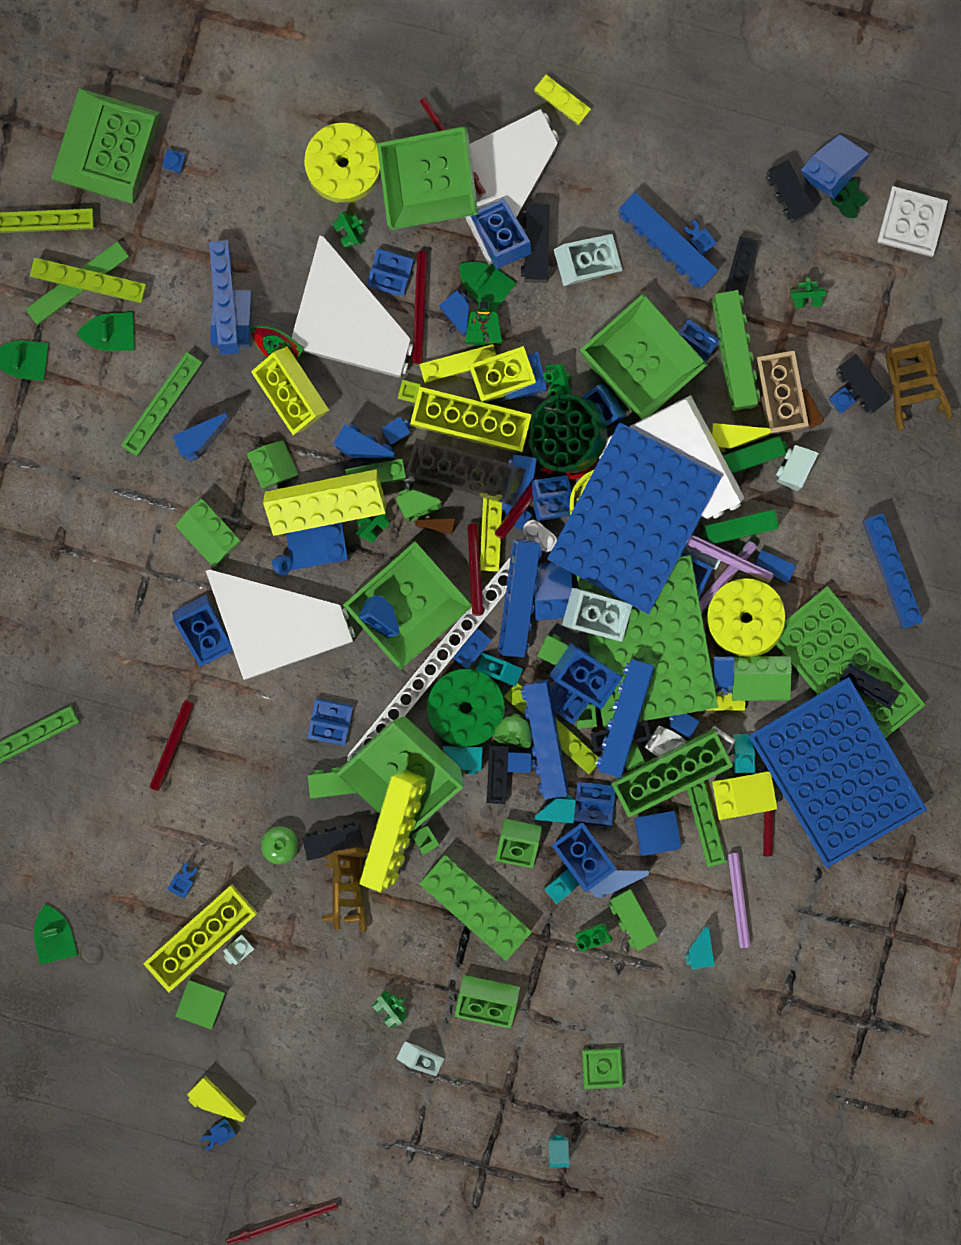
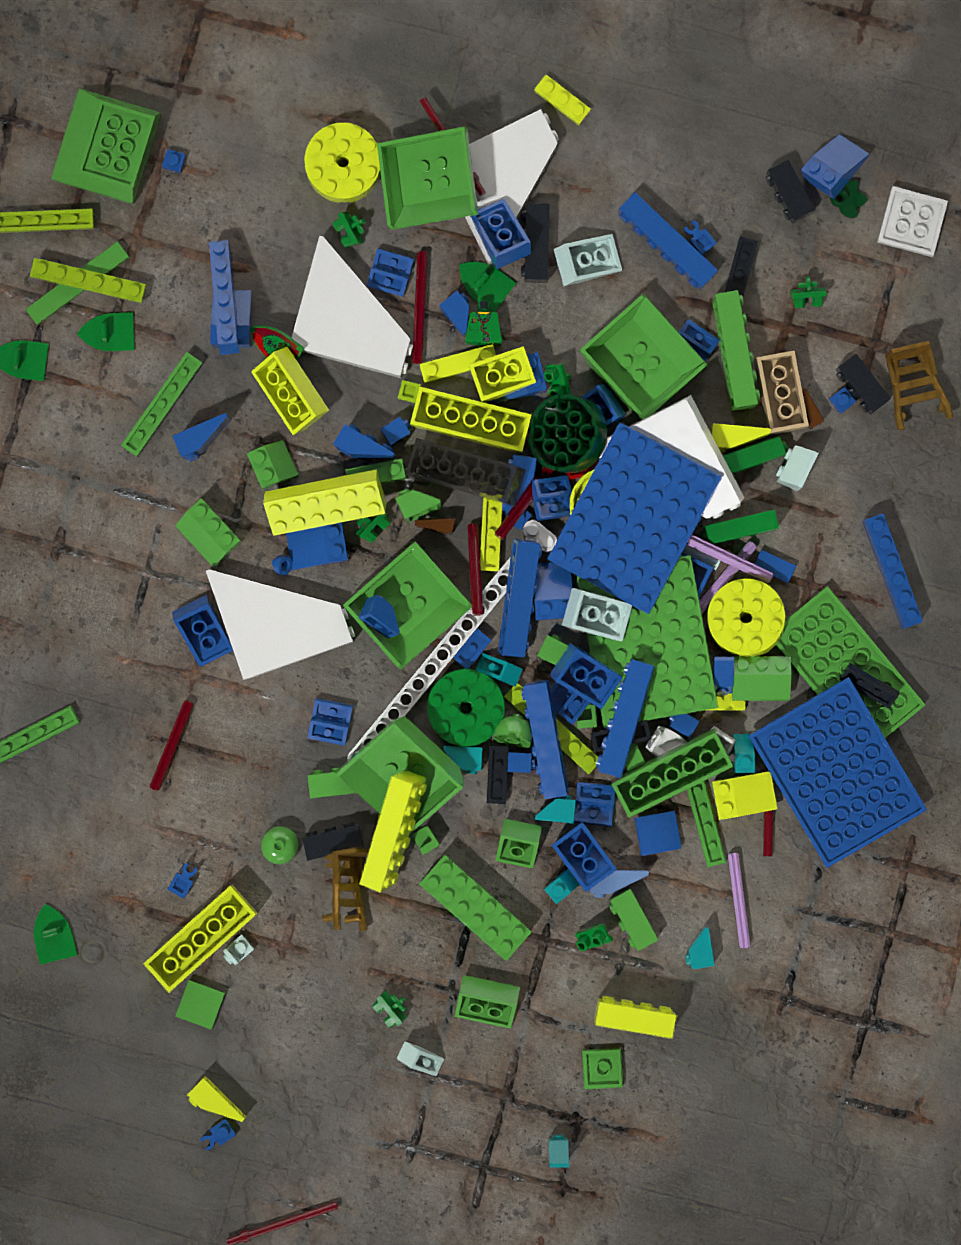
none -> neon yellow brick [594,996,676,1038]

